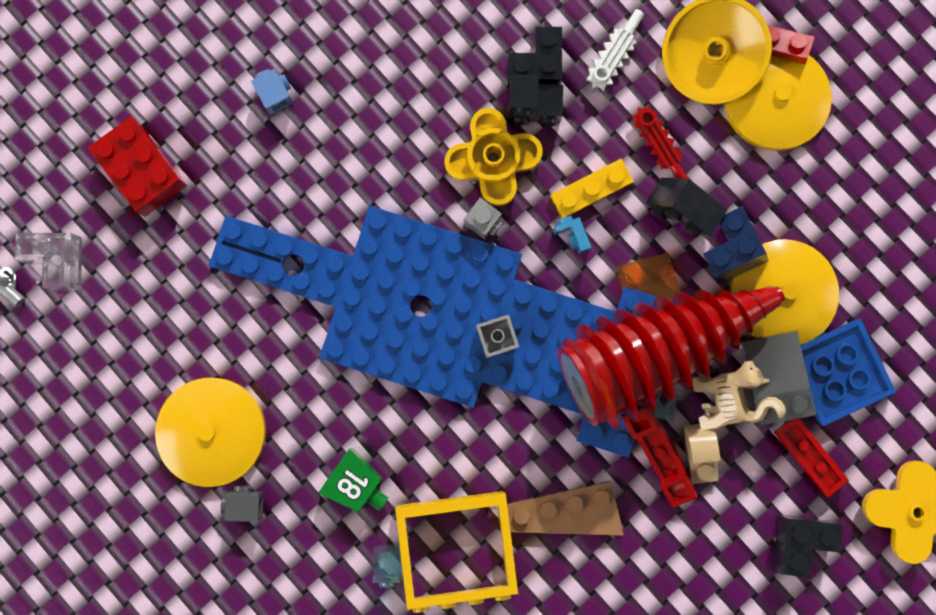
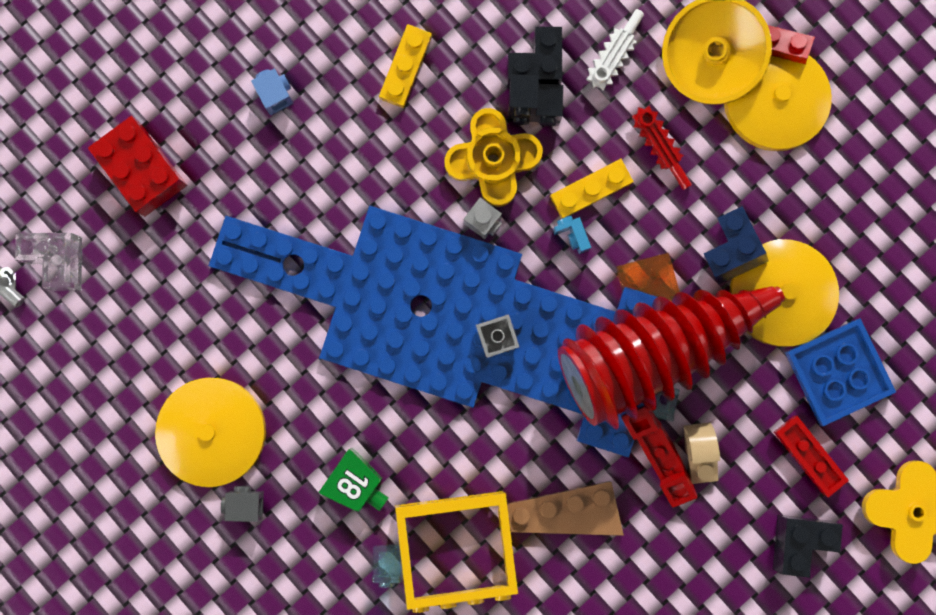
black brick [645,177,728,238] -> none
tan animal [692,361,786,430] -> none
dark grey slope [742,331,816,425] -> none
none -> yellow plate [379,24,432,108]

